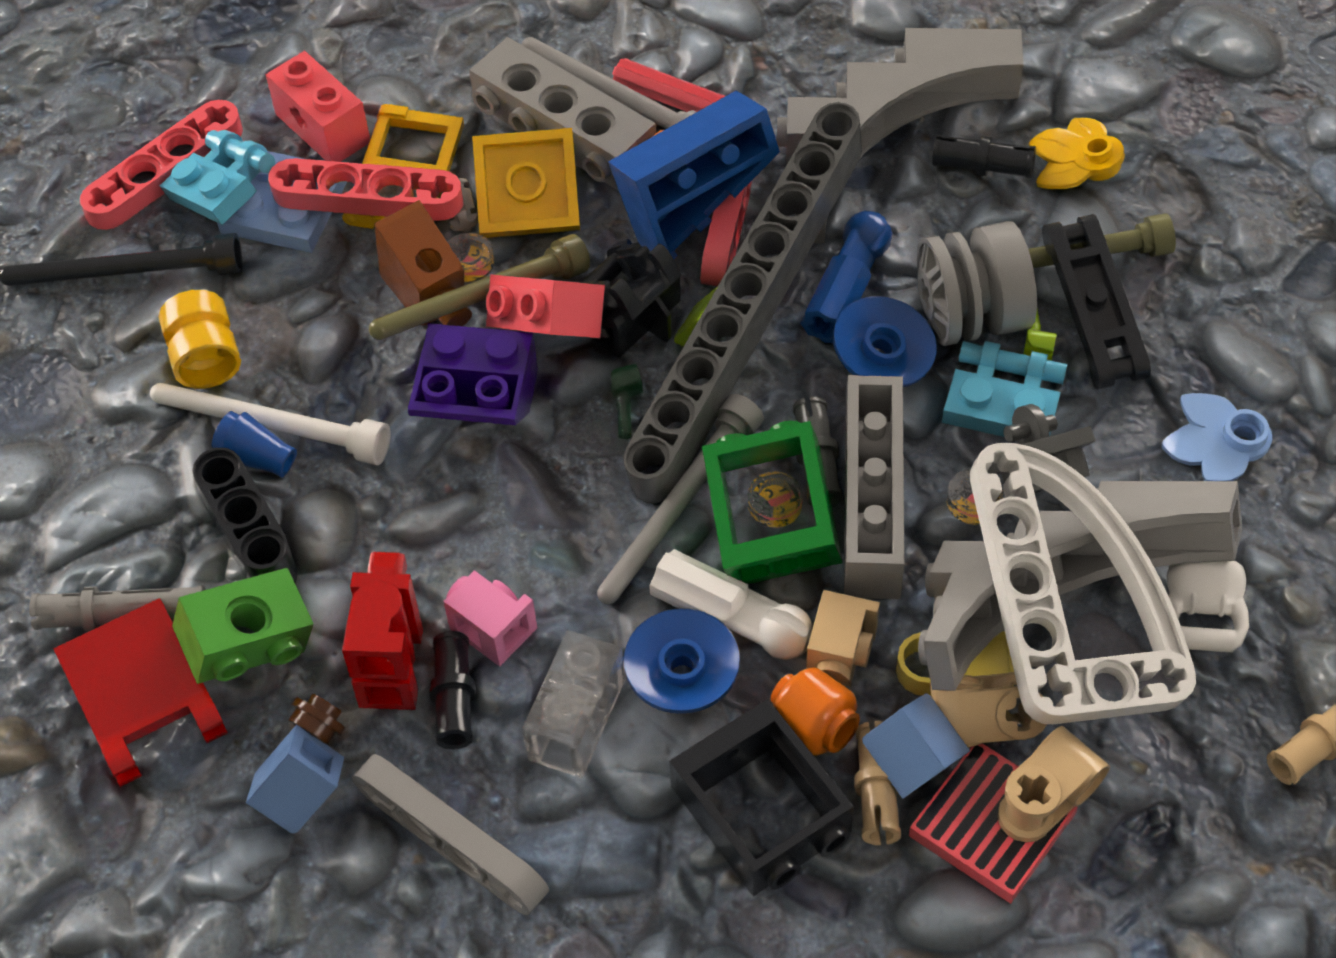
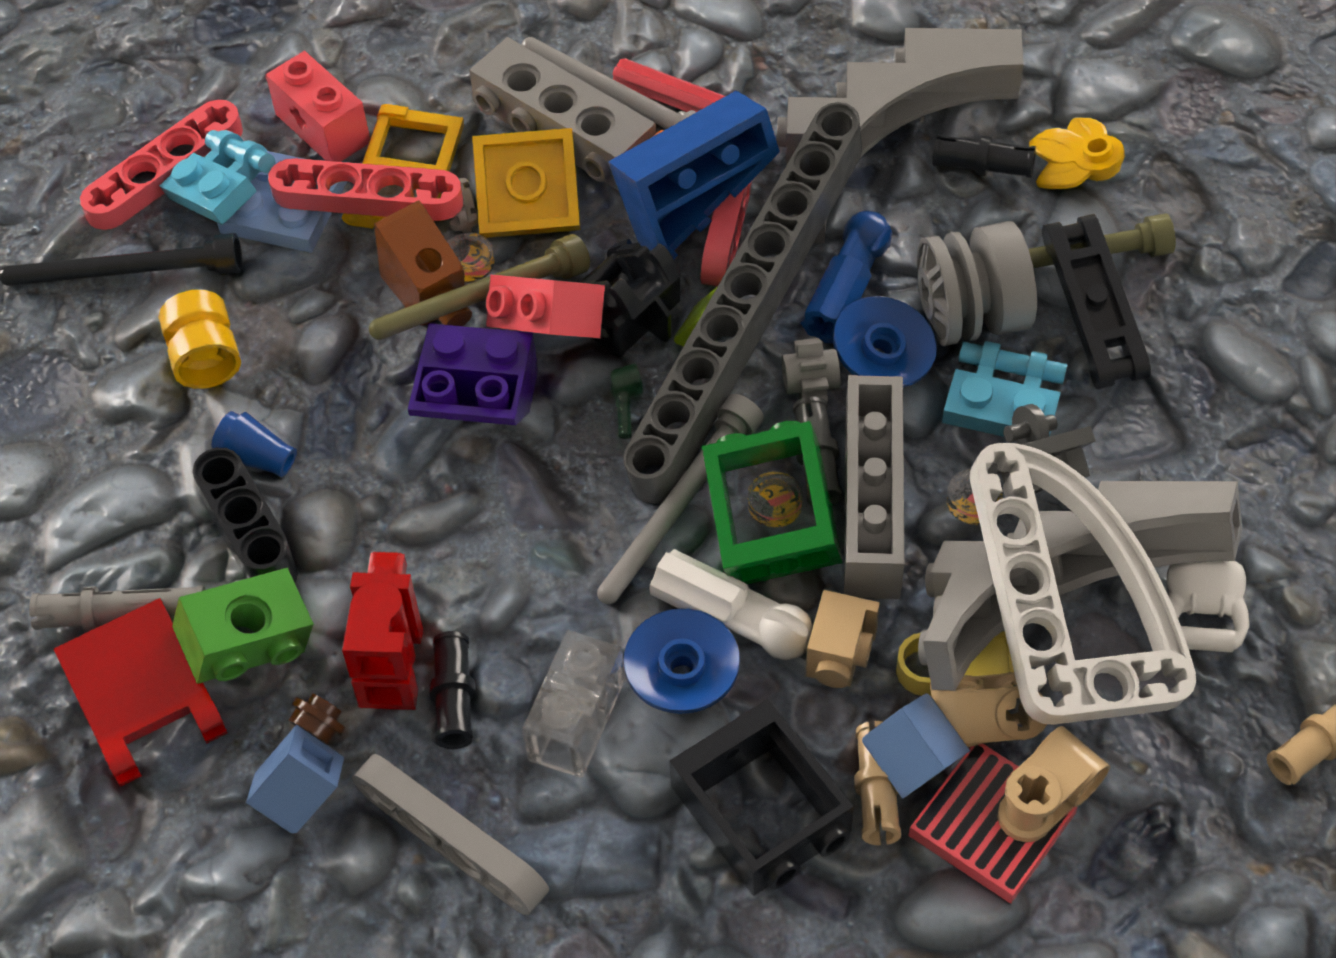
white piece [150,383,391,465] -> none
bright pink brick [443,570,538,667] -> none
orange head [771,667,860,756] -> none
lime hand [1023,308,1057,361] -> none
light blue plate [1161,393,1272,481] -> none
none -> light grey gear [782,338,841,405]

